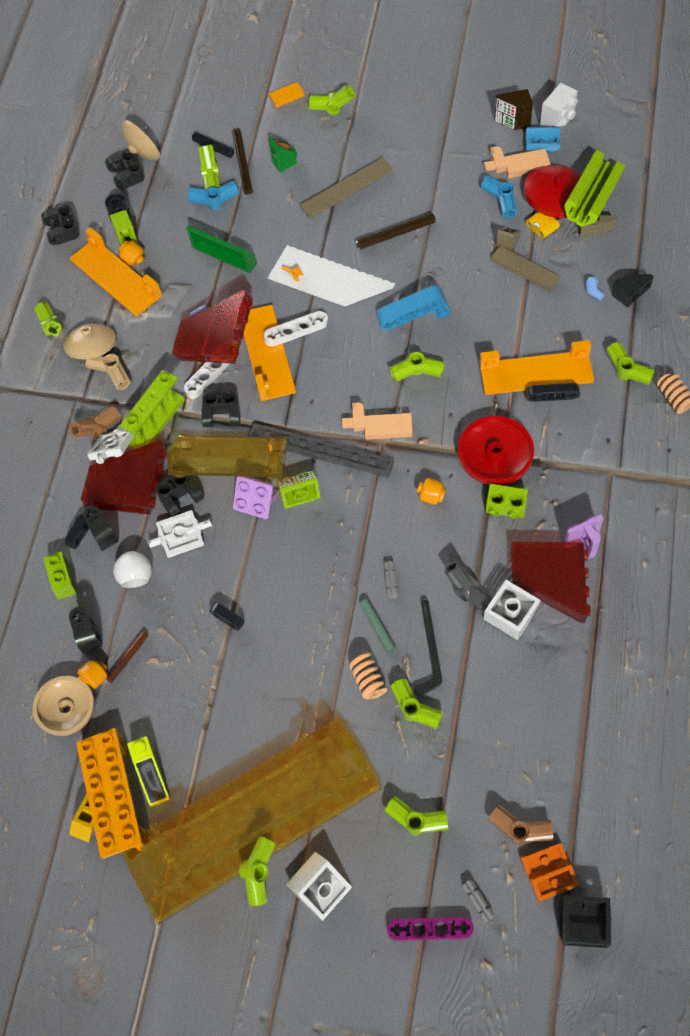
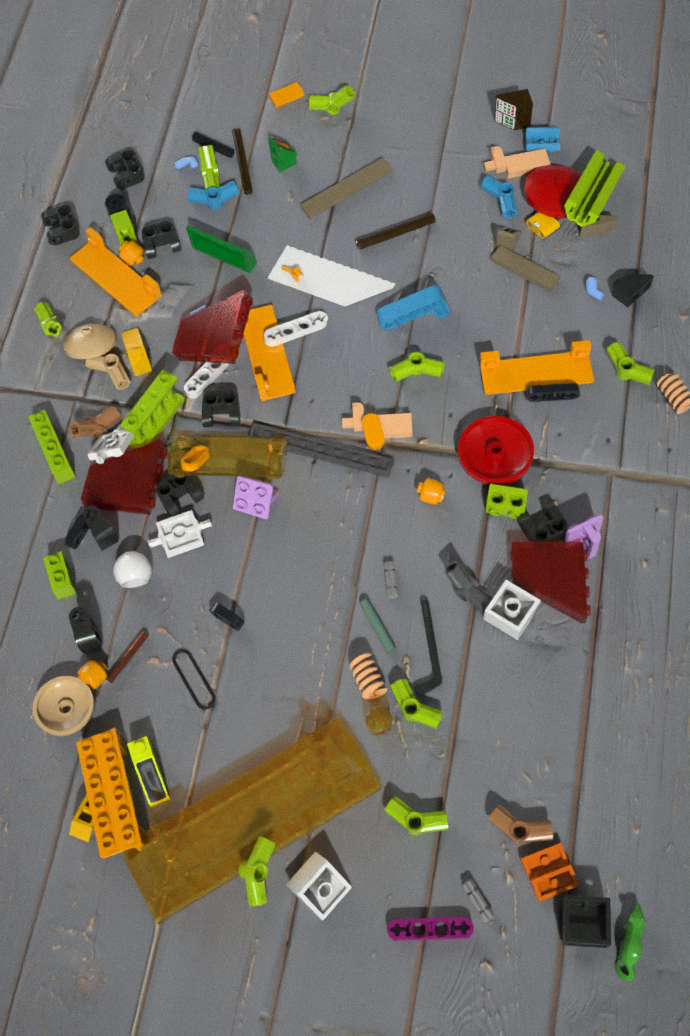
tan dish [121,120,161,161] -> none
lime slope [277,471,321,509] -> none
white slope [540,83,578,127] -> none
none -> lime brick [28,409,75,485]
none -> yellow slope [121,328,152,377]
none -> pearl dark grey piece [142,221,181,259]
none -> black piece [172,650,215,709]
none -> light blue arm [174,156,199,170]
none -> light orange tile [181,445,210,471]
none -> light orange tile [362,413,385,450]
none -> clear yellow head [365,707,392,736]
none -> pearl dark grey piece [518,502,567,550]
none -> bright green animal [615,904,646,981]

